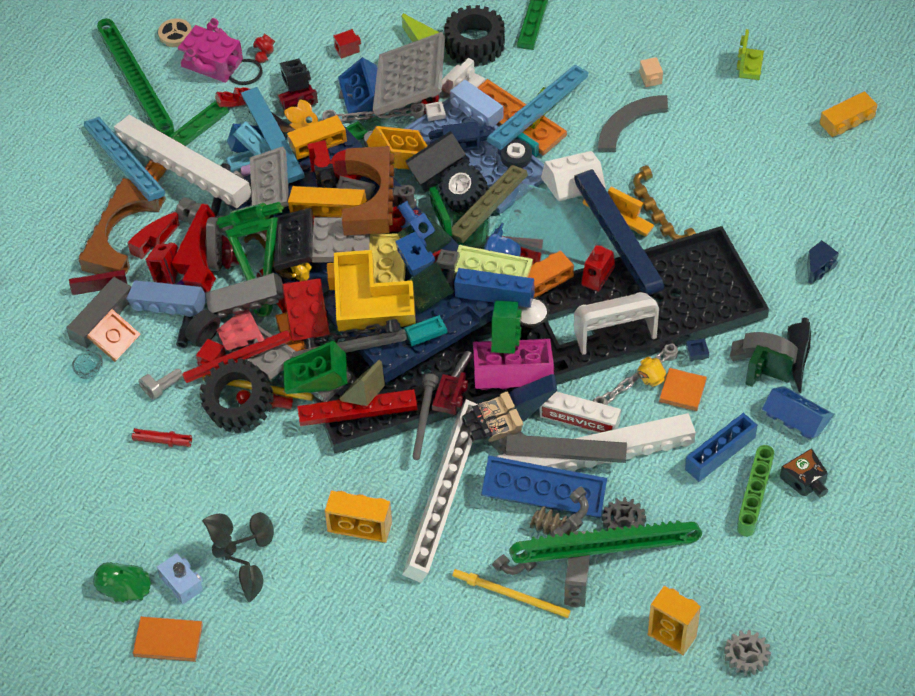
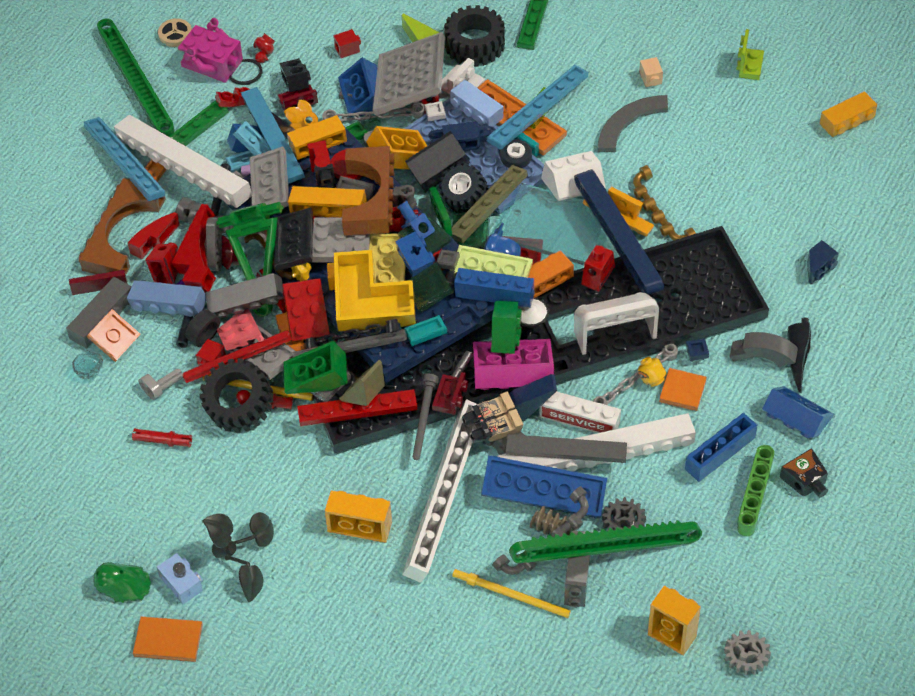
dark green bracket [745,345,794,387] -> none

